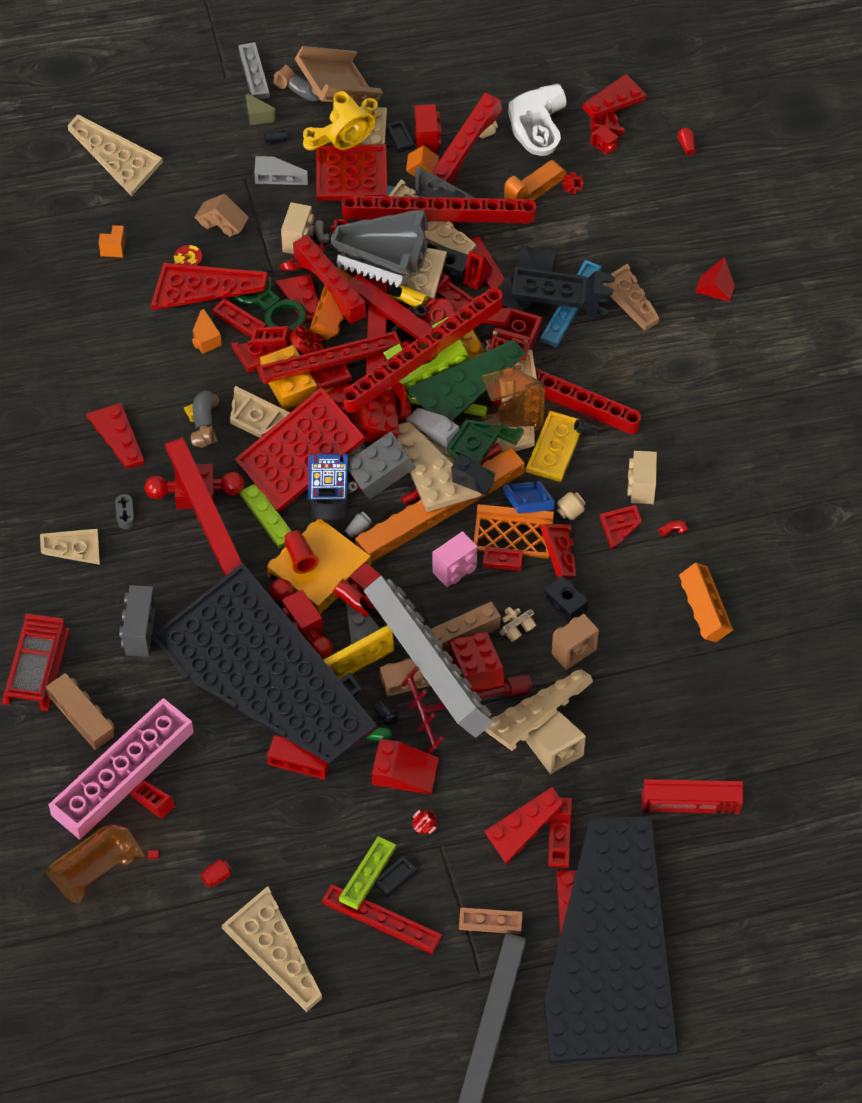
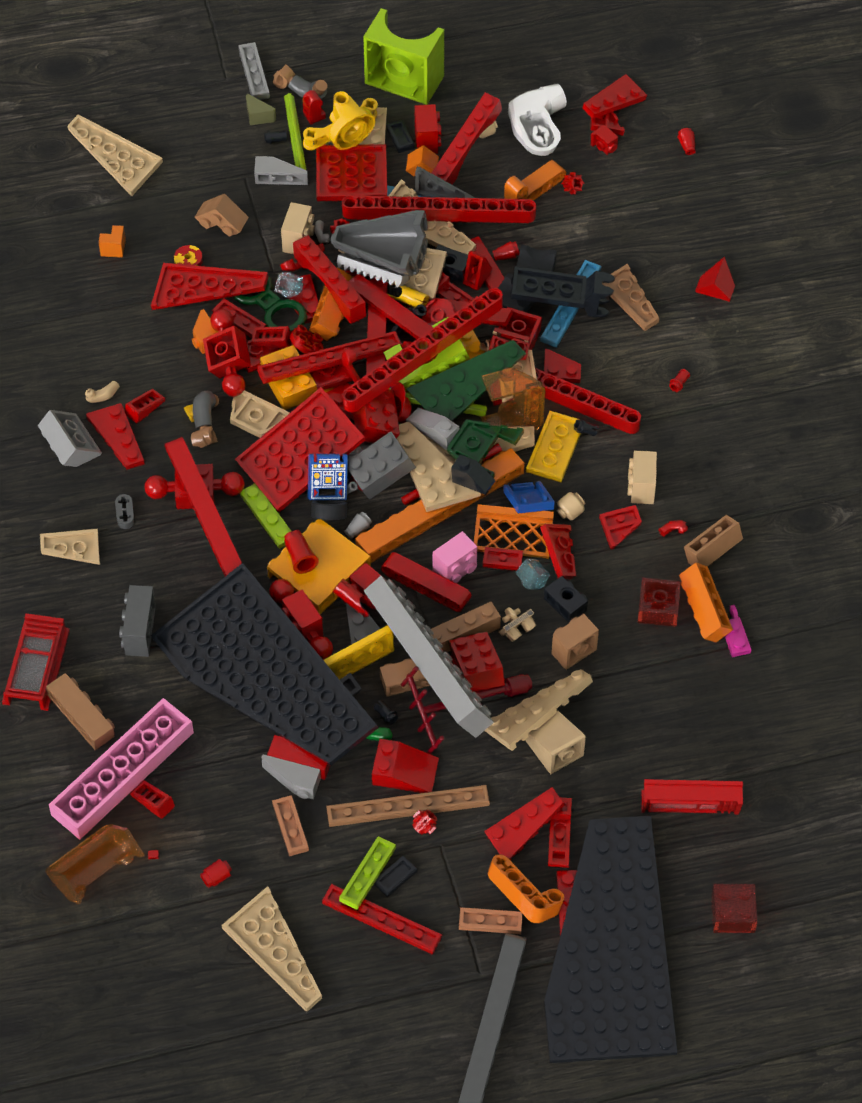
medium nougat panel [295,46,383,105] -> none
none -> light grey slope [38,410,102,467]
none -> tan arm [85,381,120,403]
none -> red slope [125,389,165,423]
none -> red brick [203,309,251,397]
none -> light grey slope [261,754,321,799]
none -> nougat plate [272,795,309,856]
none -> clear light blue brick [275,272,303,298]
none -> lime axle [284,93,306,170]
none -> red leg [303,90,326,124]
none -> medium nougat tile [326,785,490,827]
none -> red bar [342,348,360,383]
none -> lime piece [363,8,444,105]
none -> red beam [381,552,472,612]
none -> orange beam [488,855,565,923]
none -> red cone [492,241,519,261]
none -> clear light blue brick [515,559,550,589]
none -> red wing [544,349,581,383]
none -> clear red brick [638,578,681,627]
none -> red pin [669,369,690,392]
none -> medium nougat brick [684,515,743,566]
none -> clear red brick [712,884,757,933]
none -> dark pink hinge [725,605,751,657]

